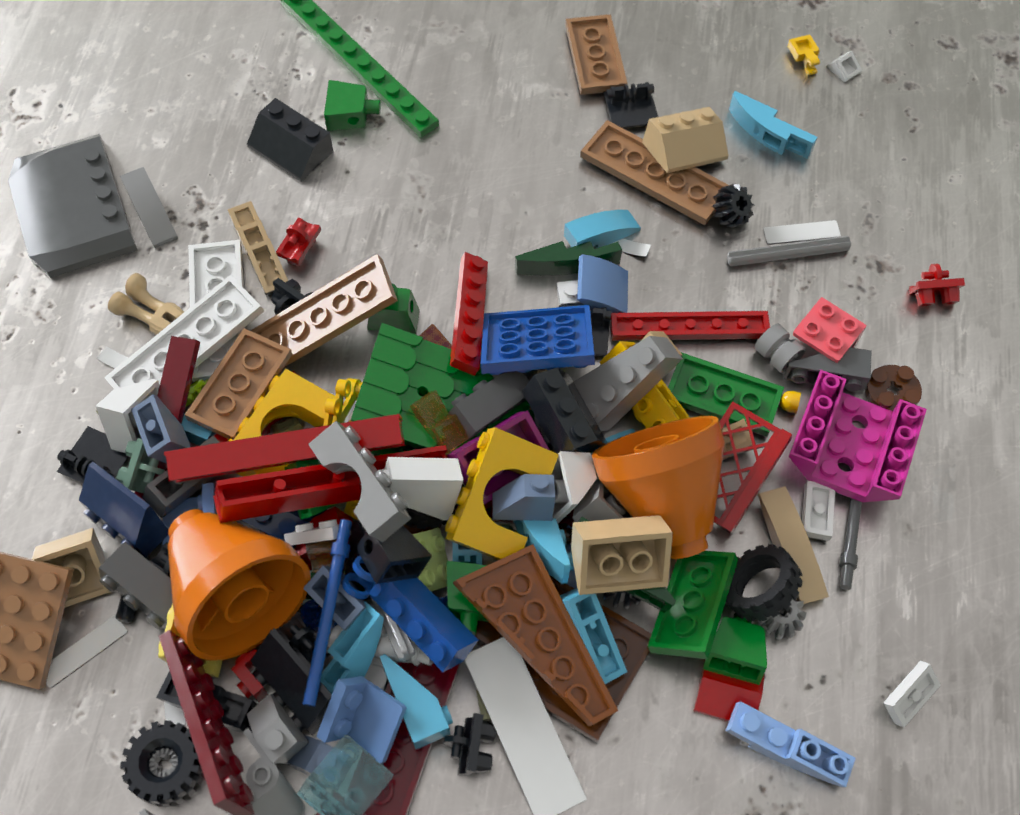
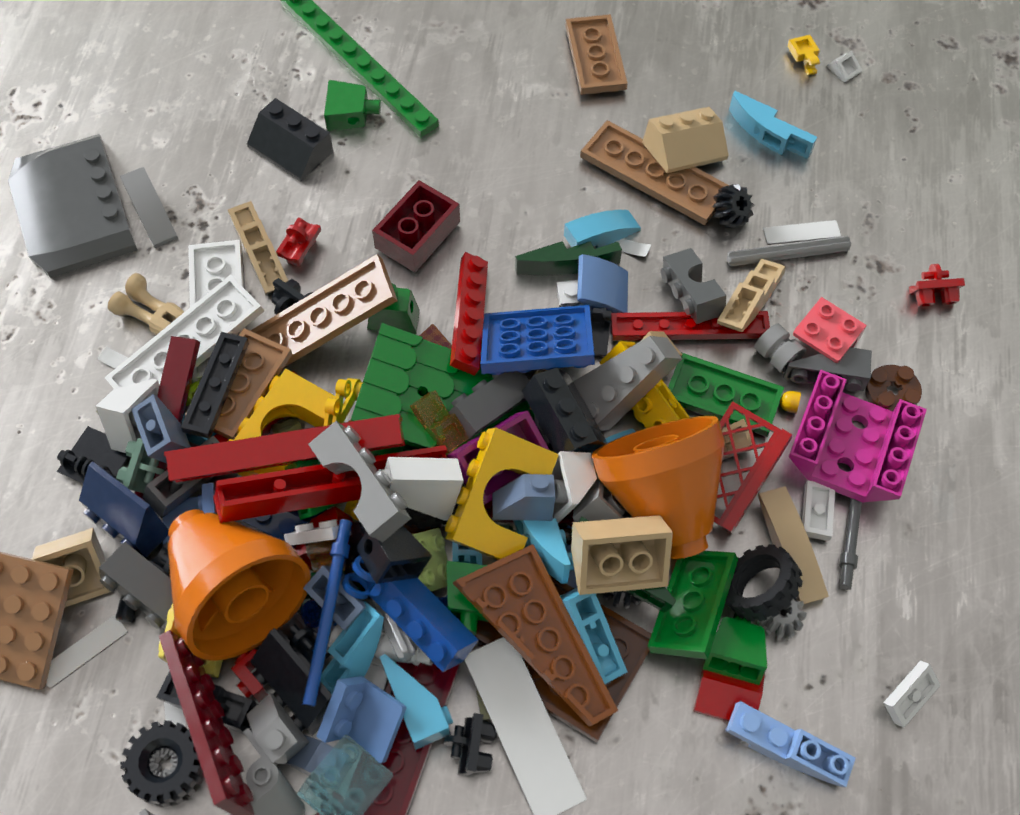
black hinge [604,82,658,128] -> none
none -> black plate [181,332,249,439]
none -> dark red brick [372,180,460,272]
none -> dark grey arch [660,248,726,324]
none -> tan slope [717,258,785,332]

